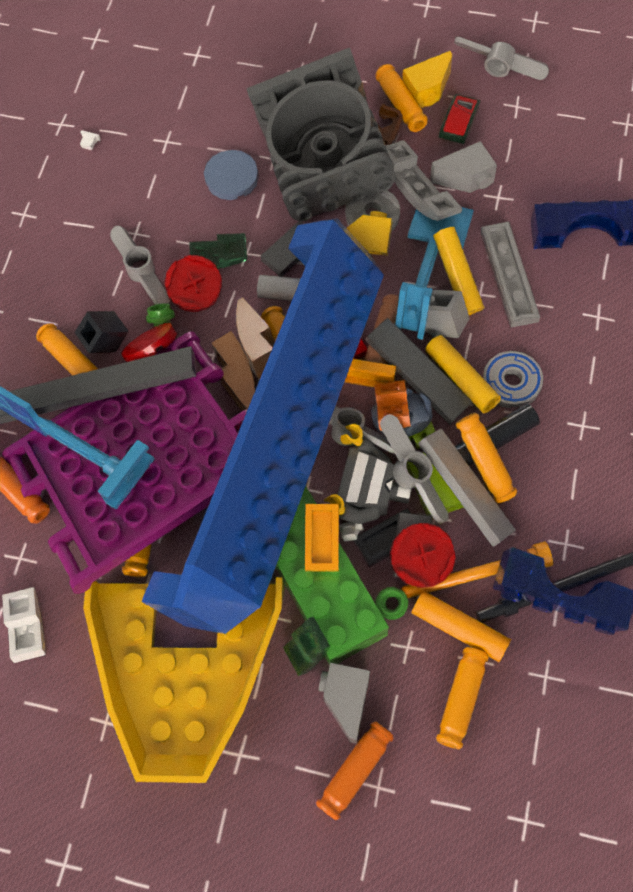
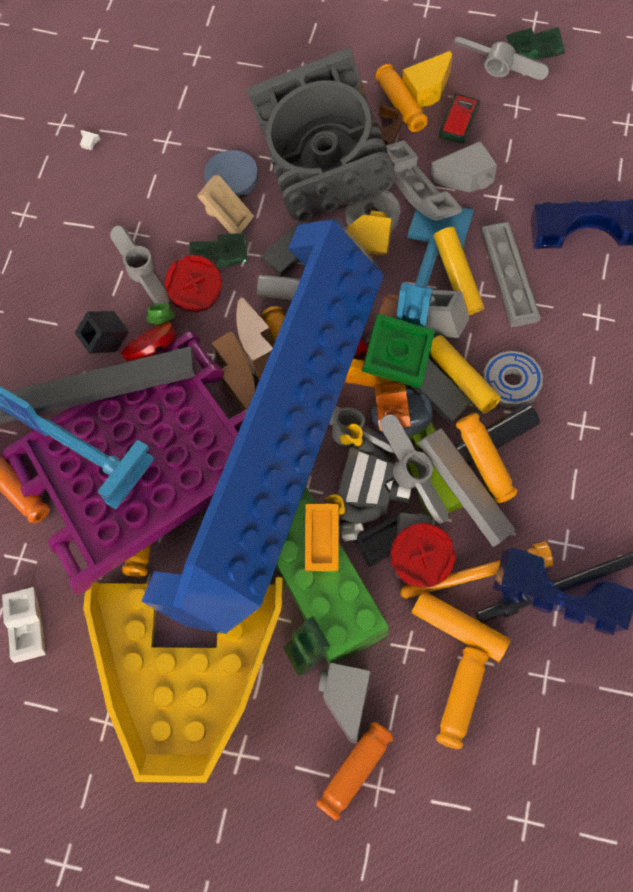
light orange axle [36,323,98,376] -> none
bright green plate [376,587,408,620] -> none
none -> tan tile [197,175,254,237]
none -> green tile [361,313,435,389]
none -> clear green slope [506,27,565,59]

